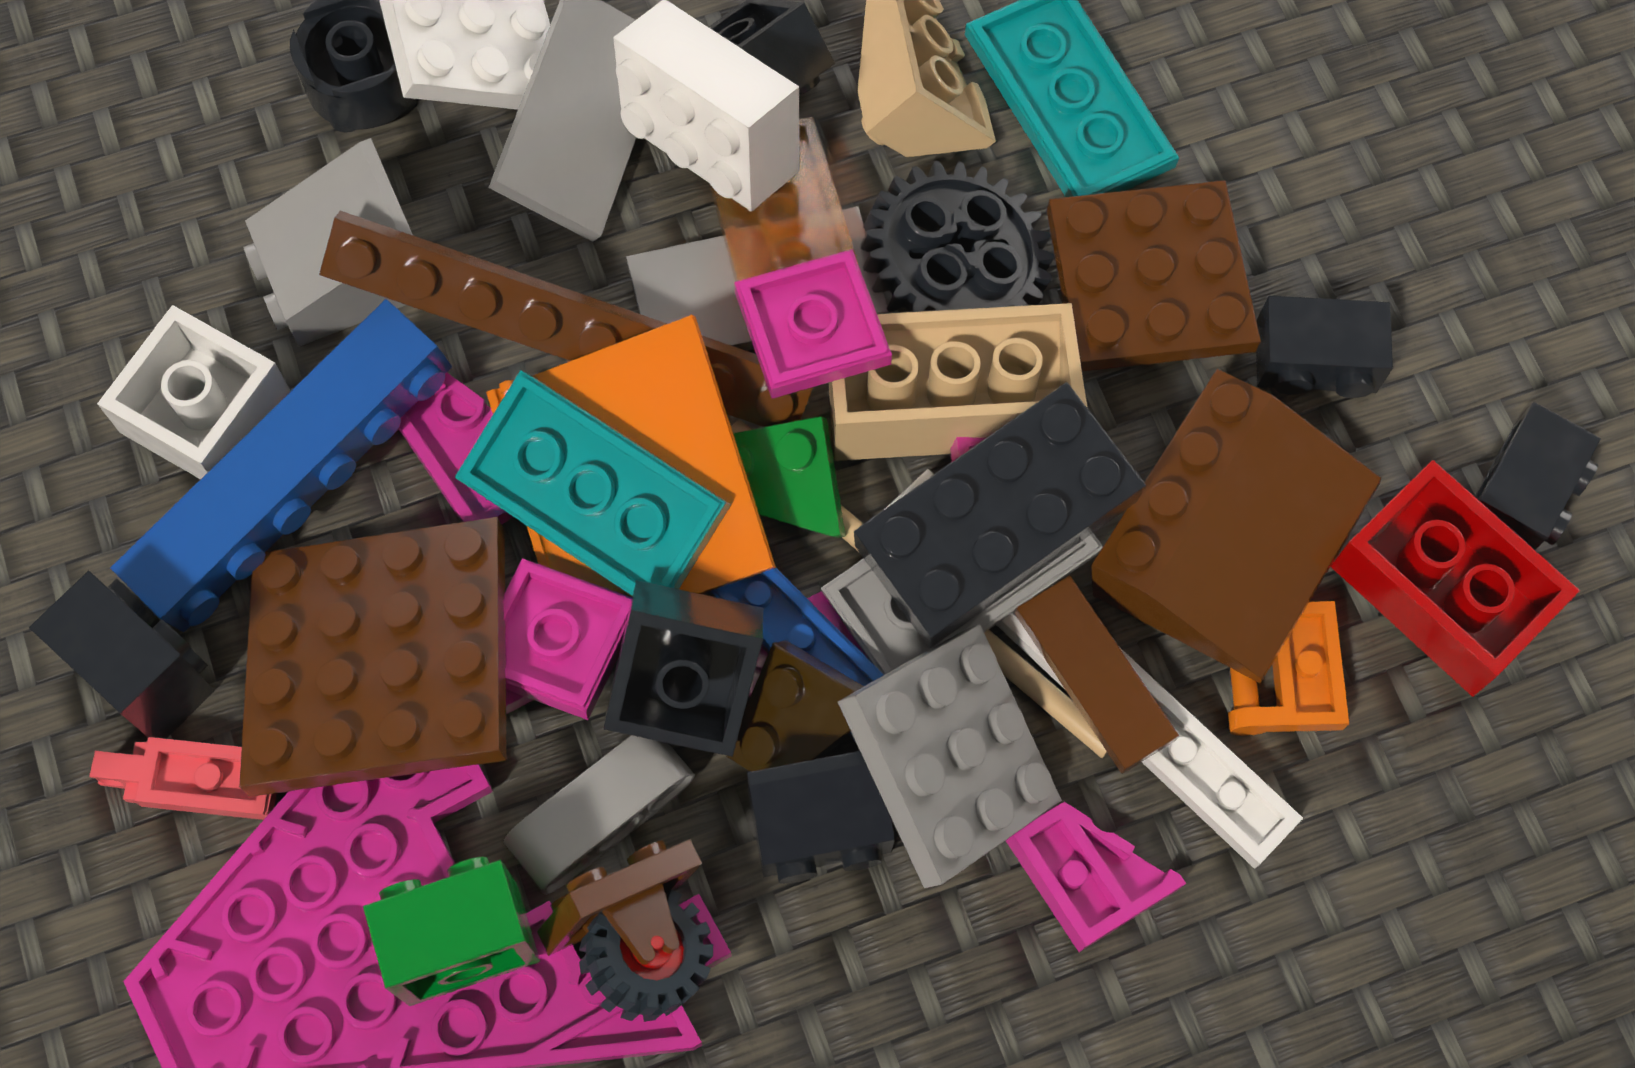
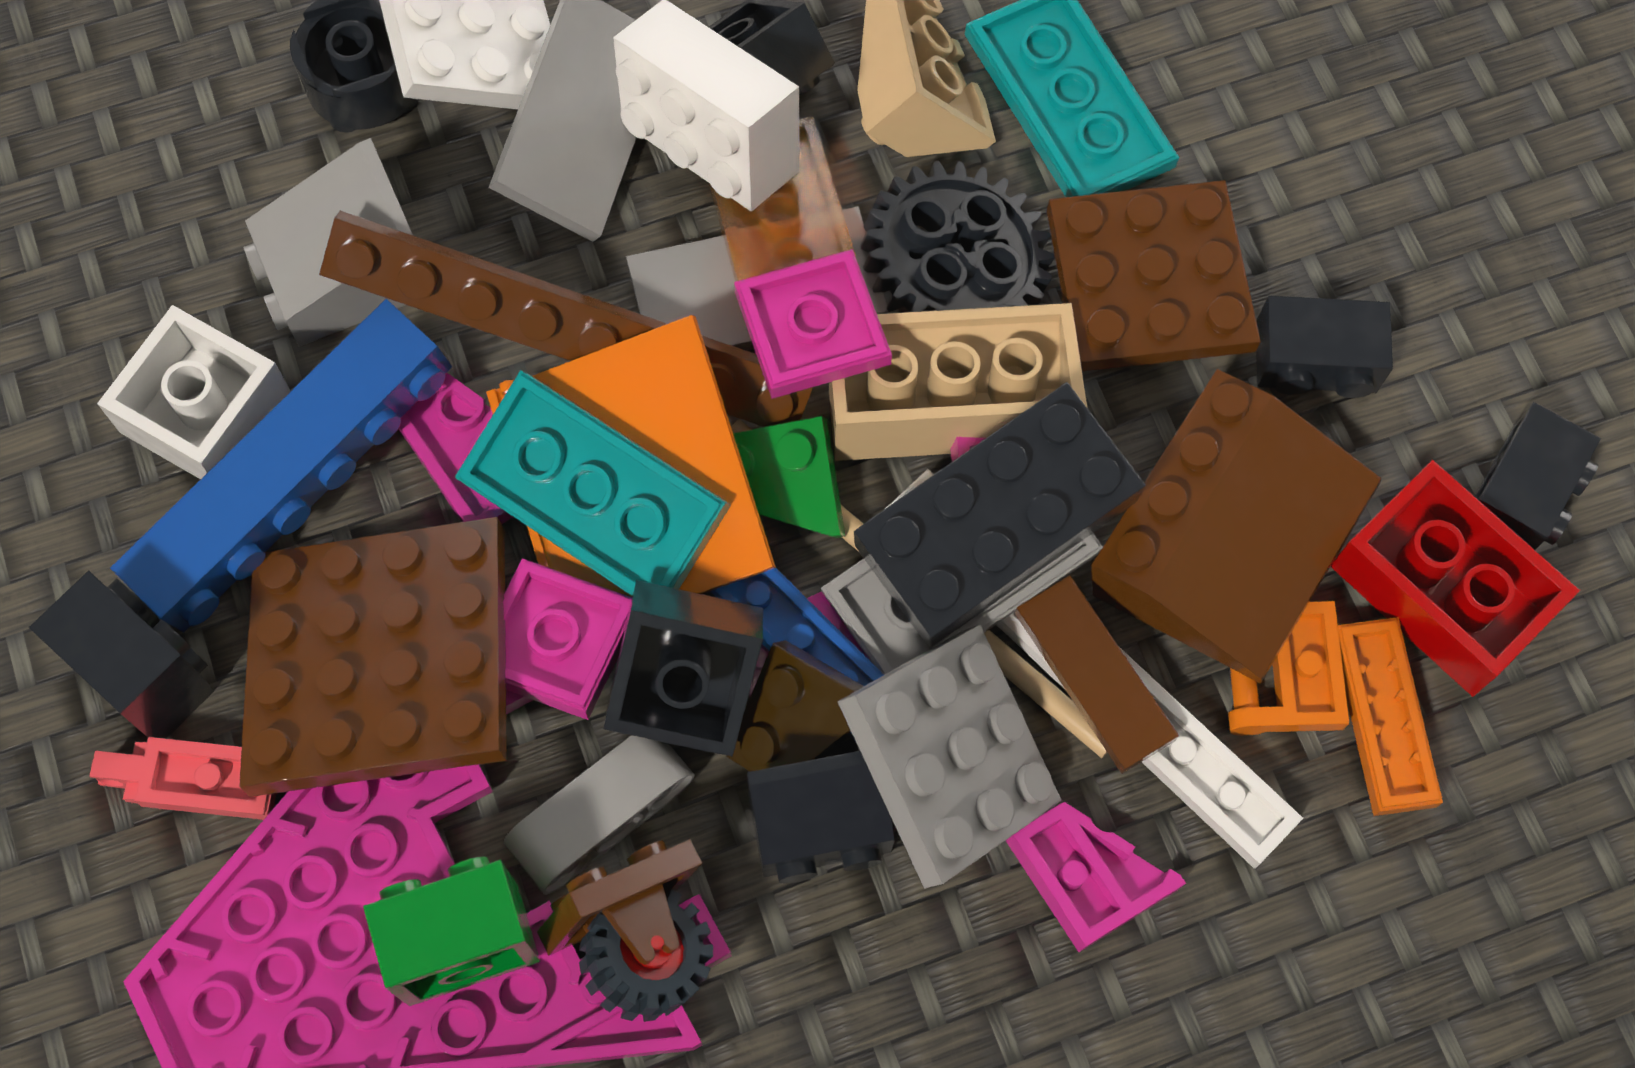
none -> orange plate [1338,617,1443,816]

